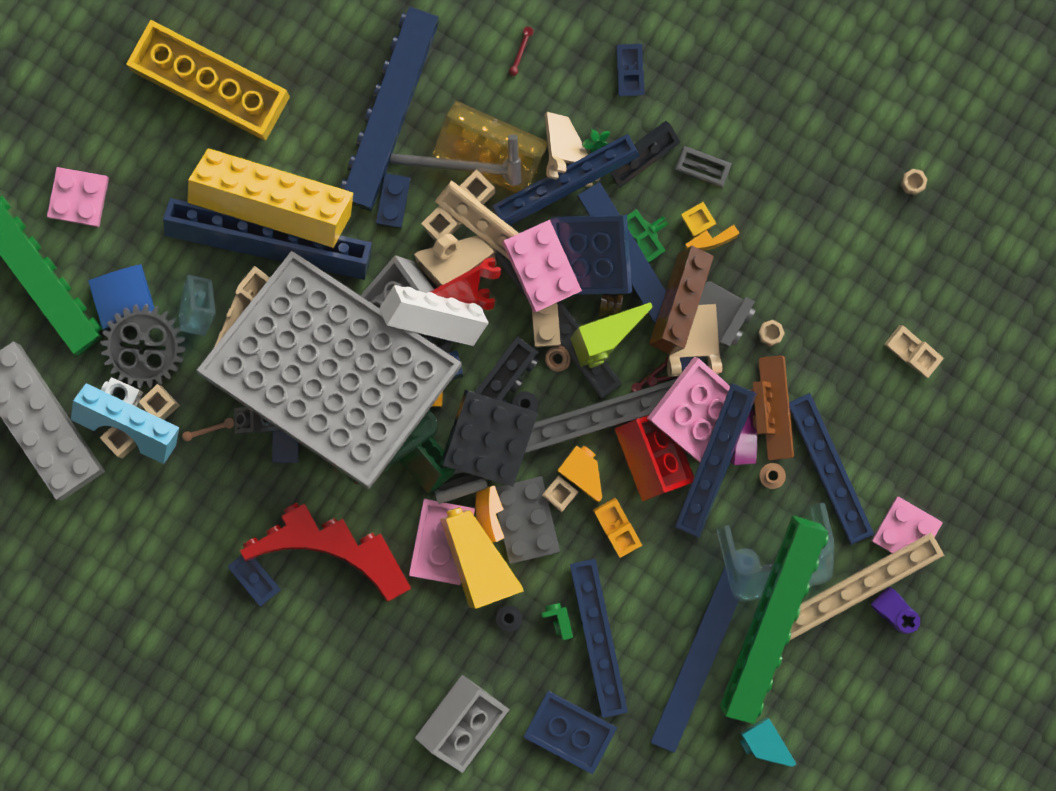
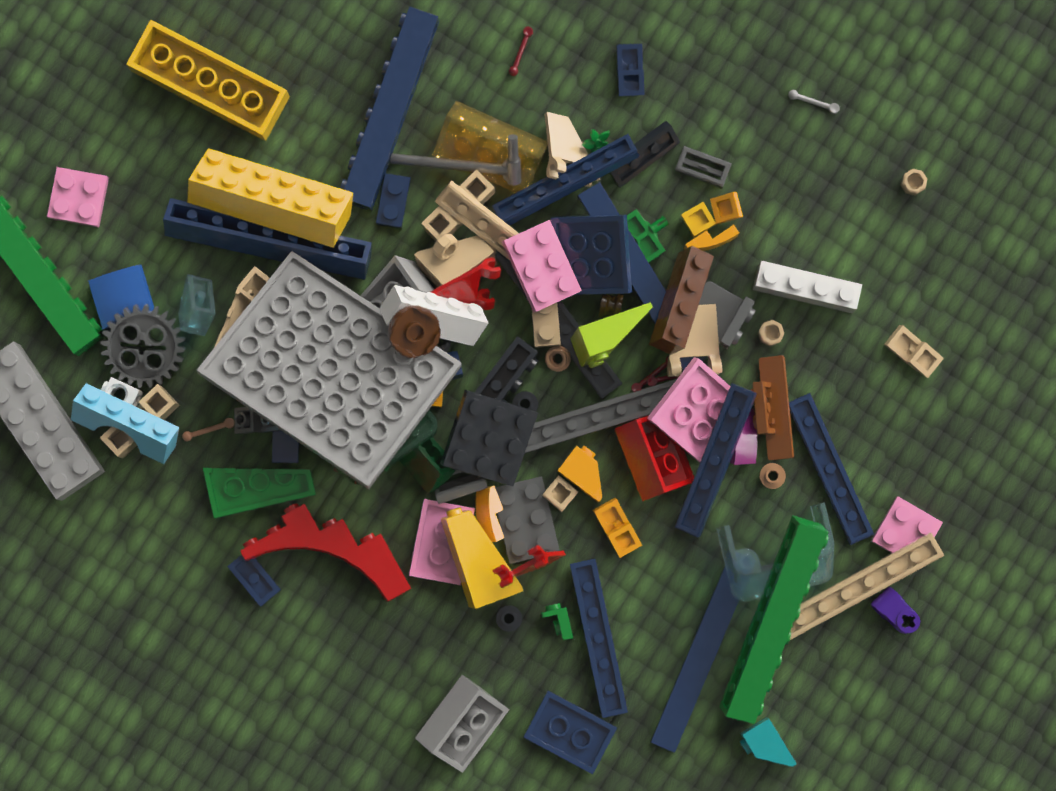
none -> green wing [203,468,316,519]
none -> reddish brown tile [388,305,441,358]
none -> red flag [492,545,566,588]
none -> light orange tile [710,192,743,224]
none -> white brick [753,261,862,313]
none -> light grey hinge [788,90,839,114]

